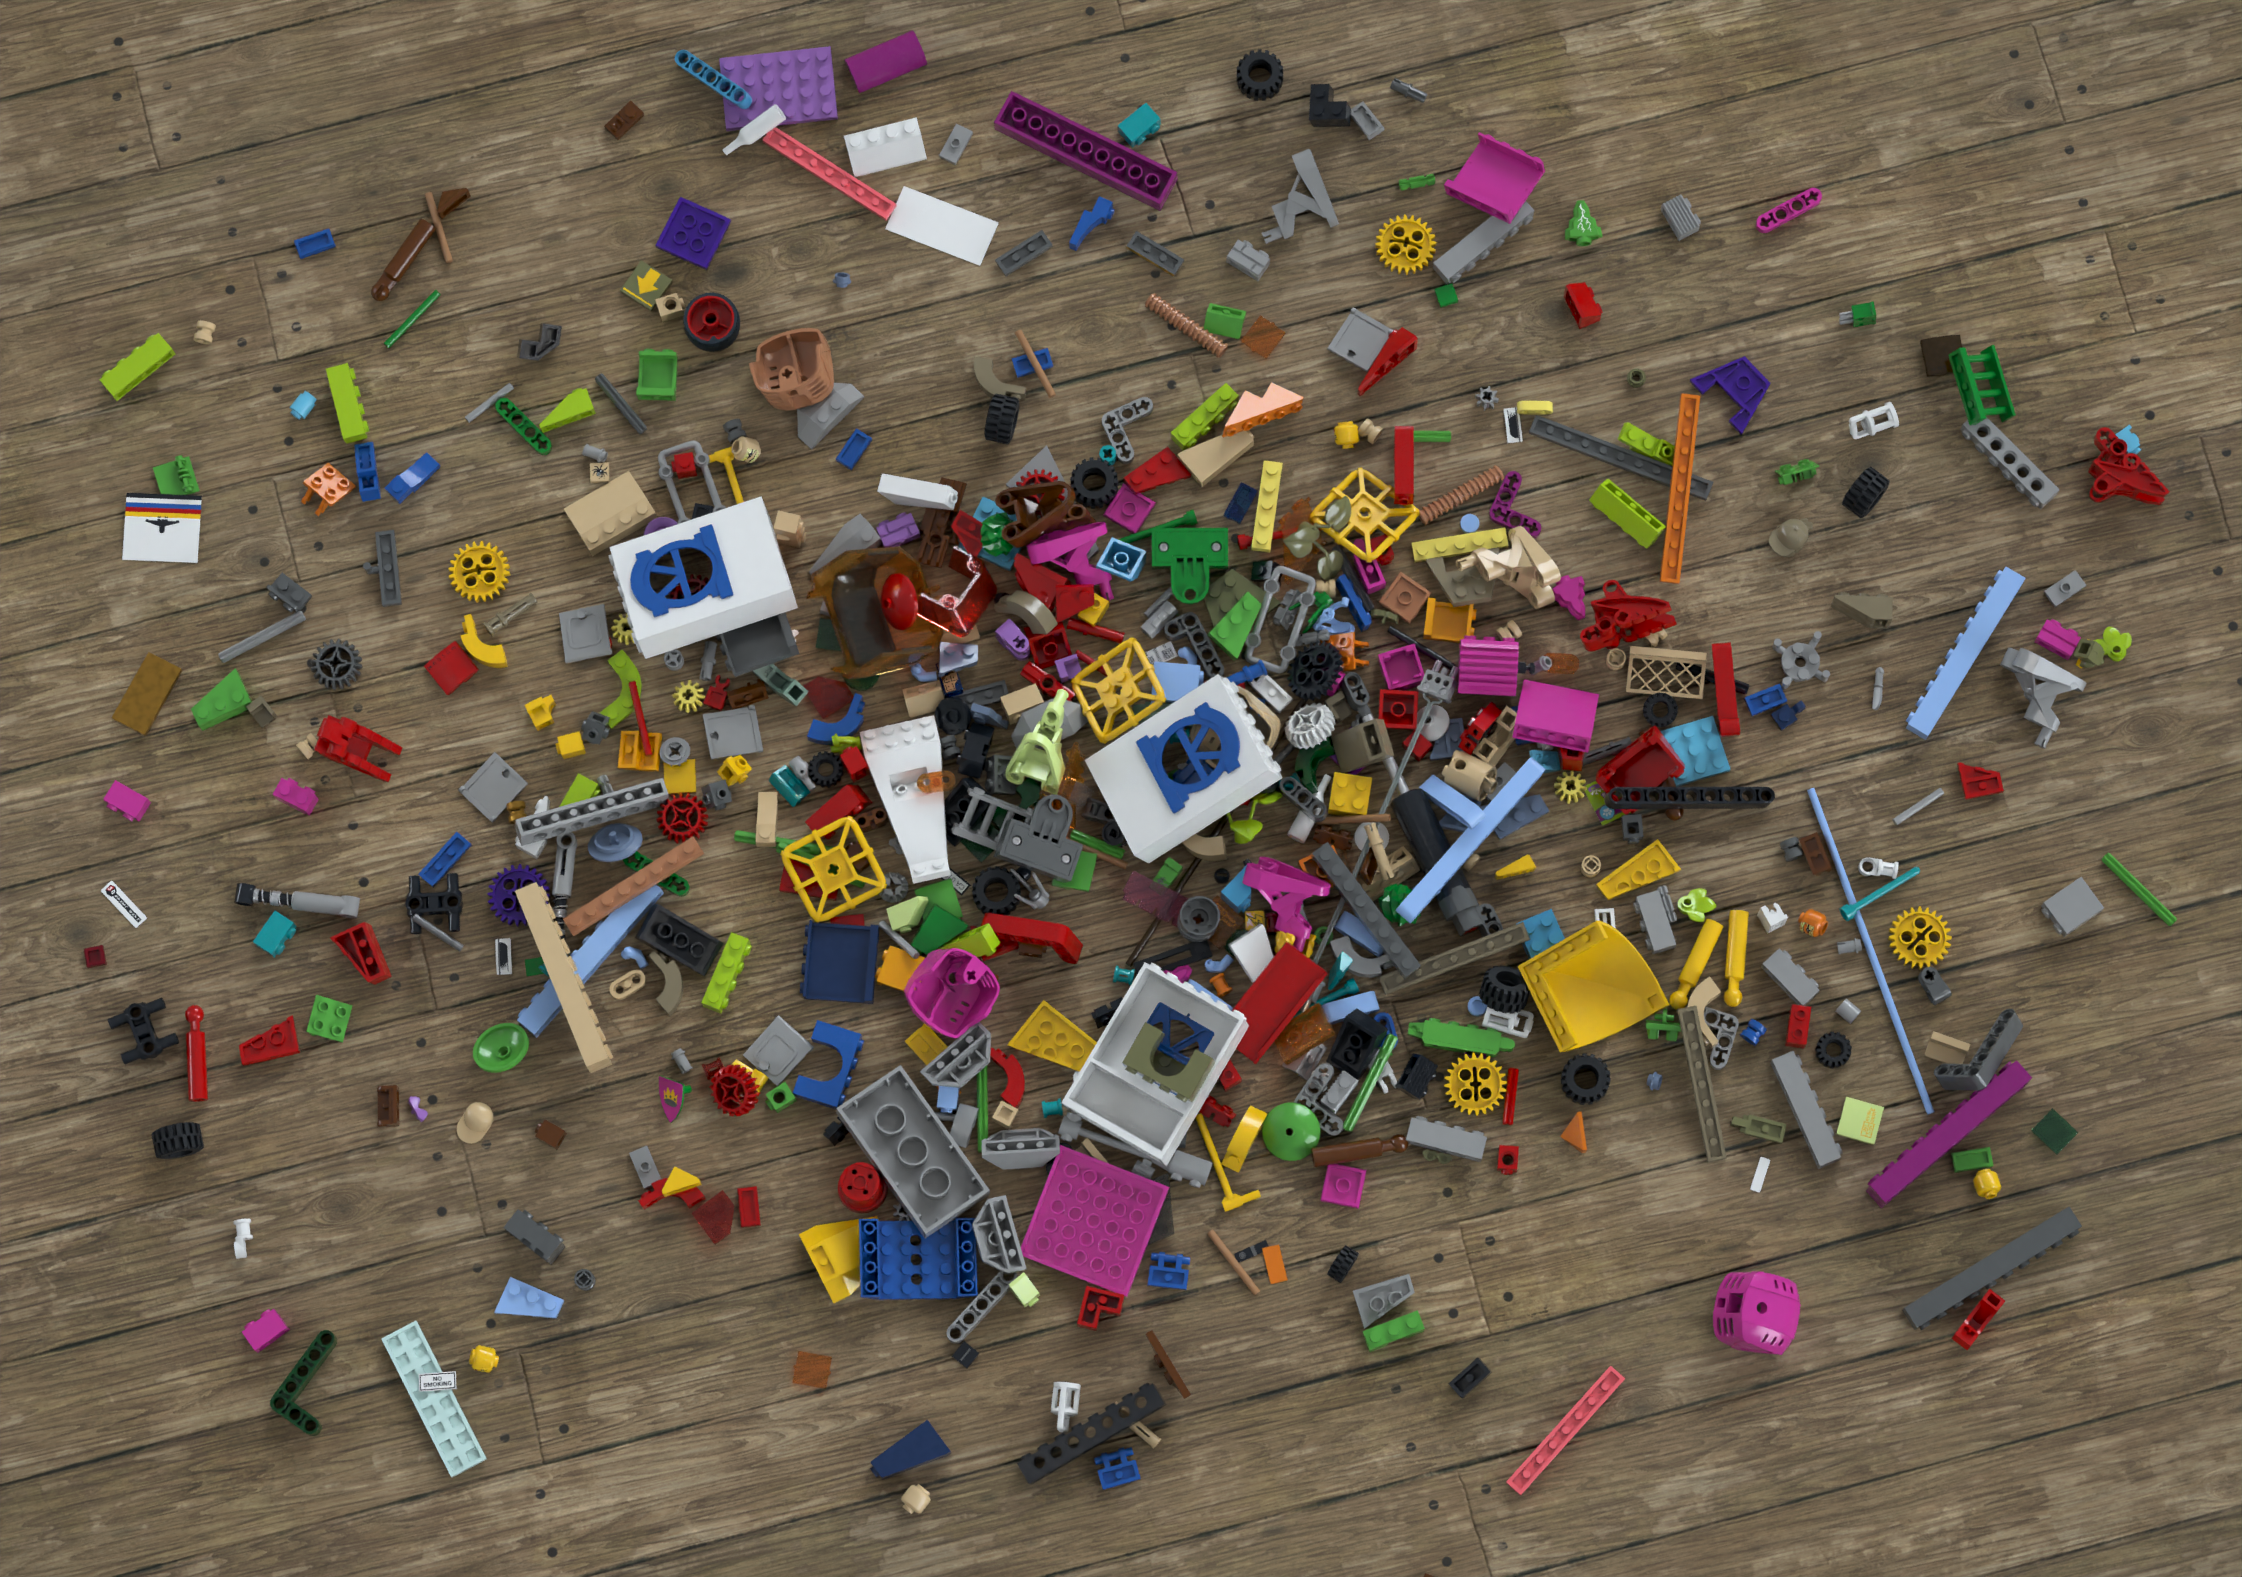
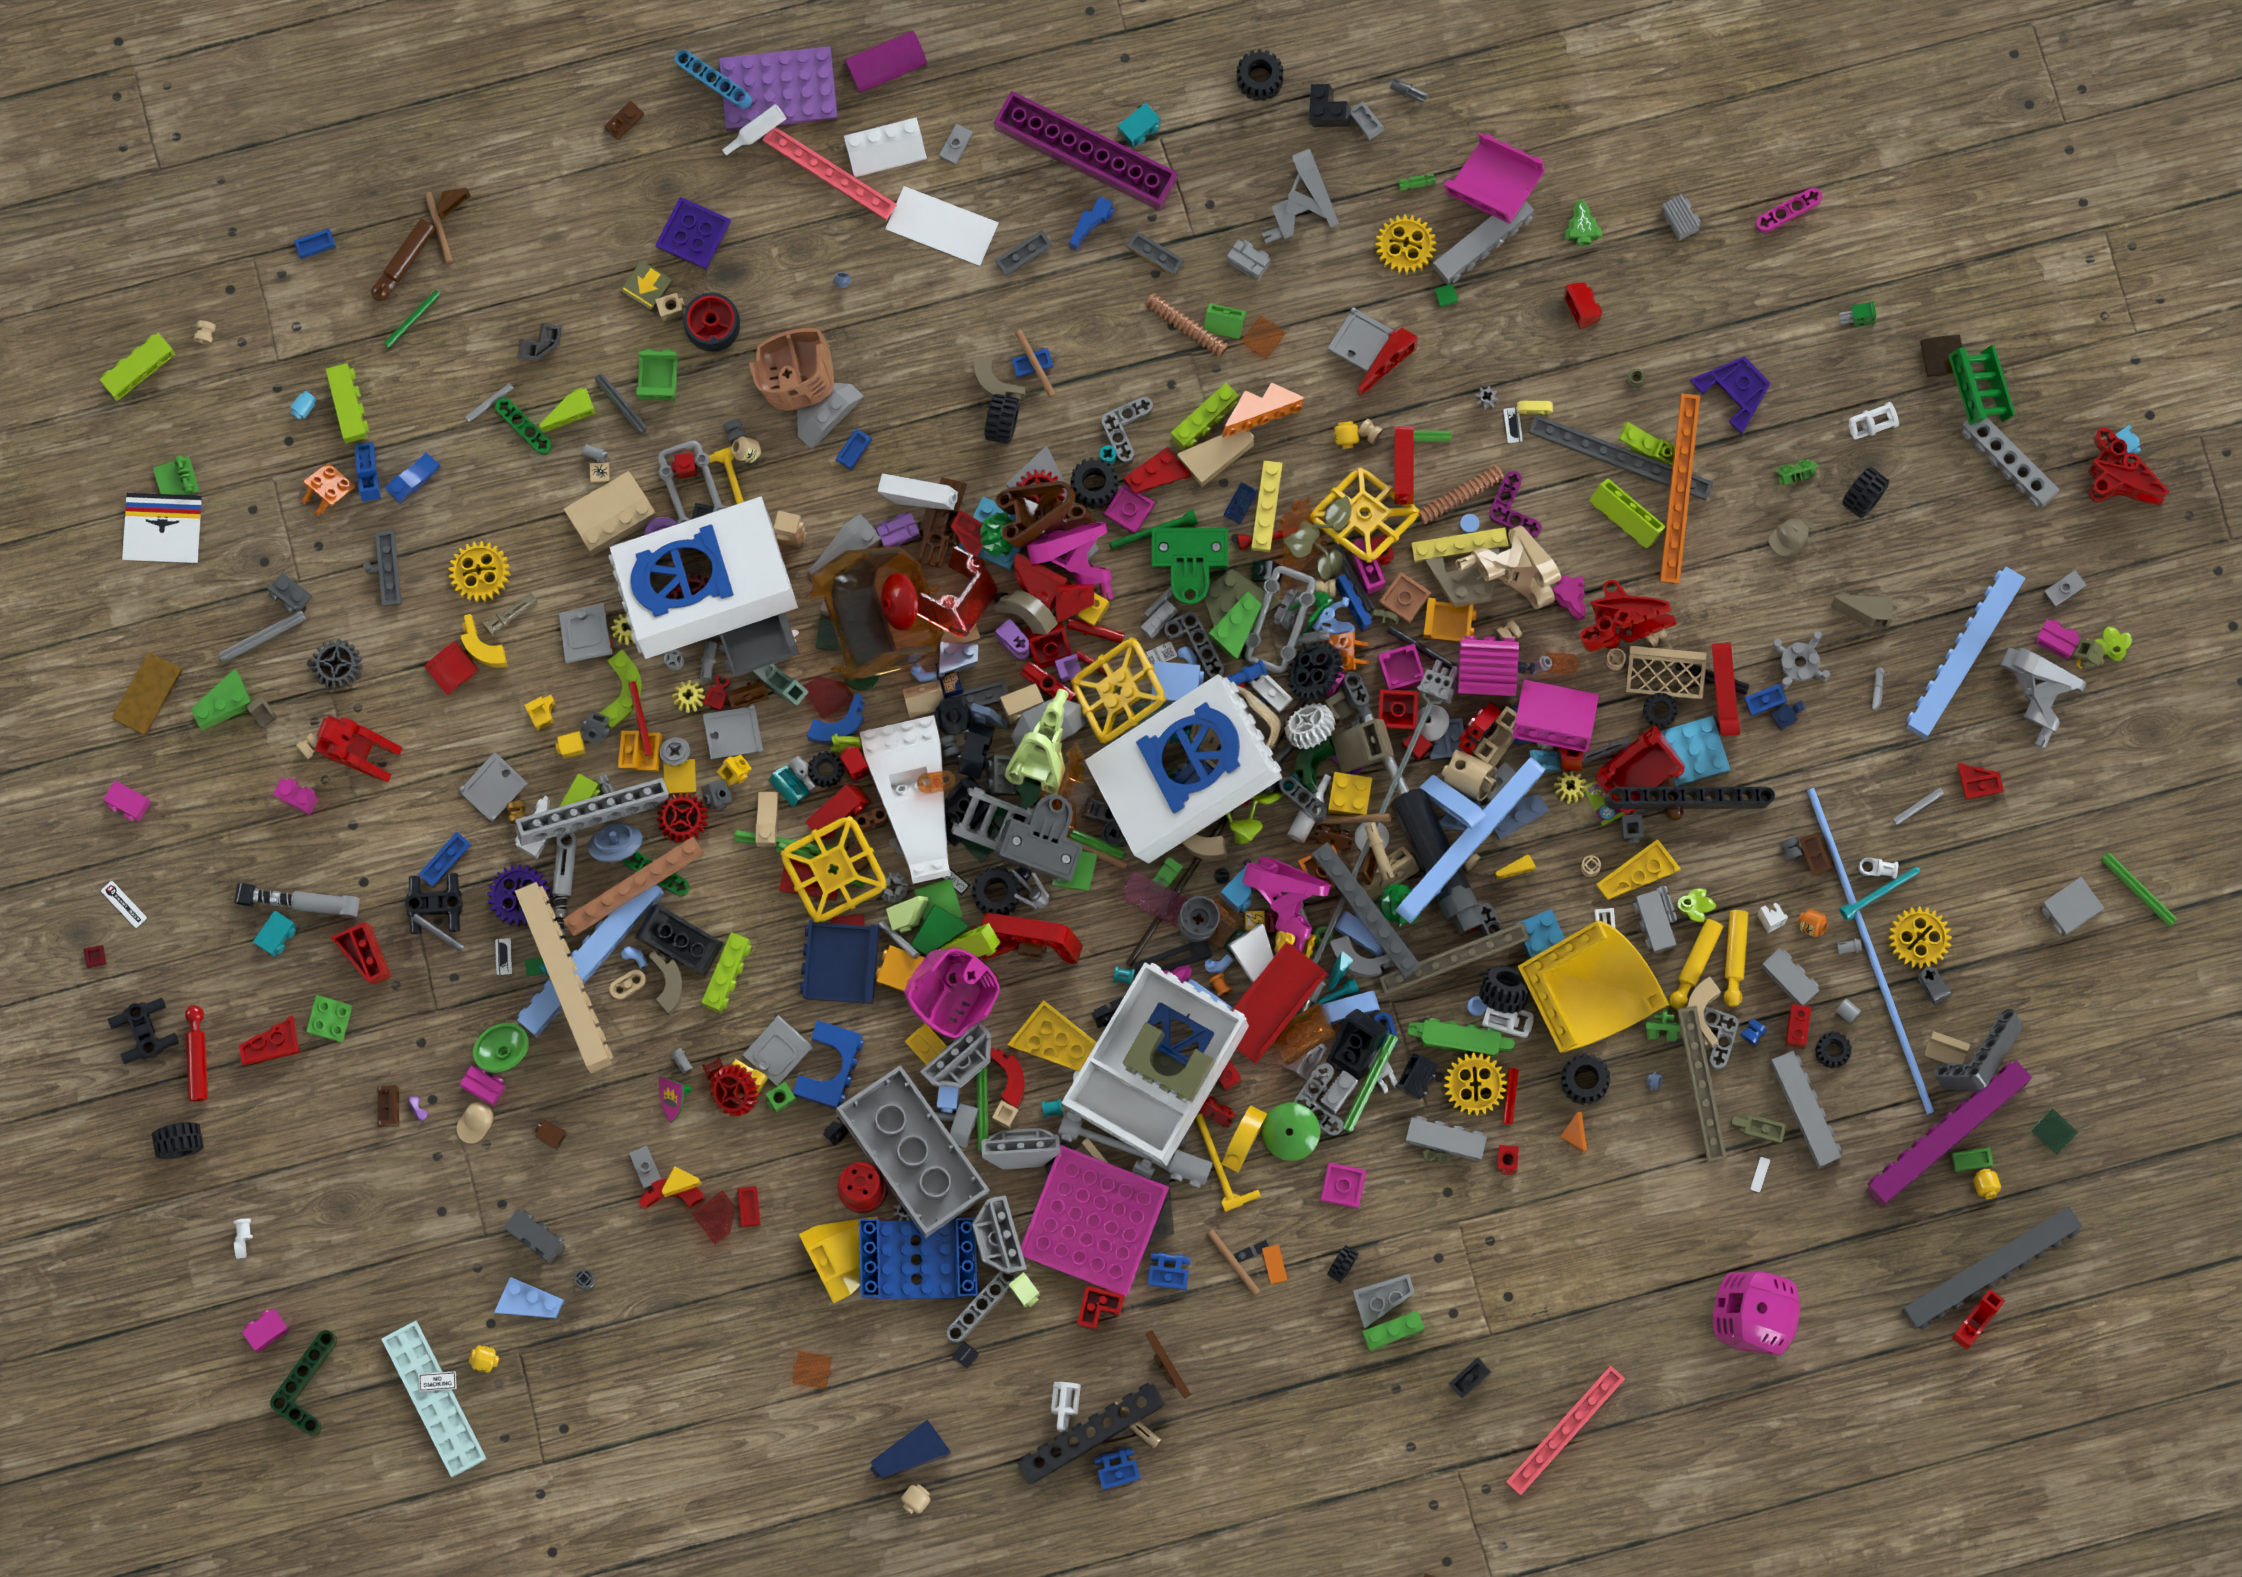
dark azure slope [1096,537,1147,581] -> none
reddish brown piece [1311,1134,1408,1167] -> none
yellowish green tile [1836,1097,1884,1145] -> none
none -> dark pink brick [459,1065,506,1107]

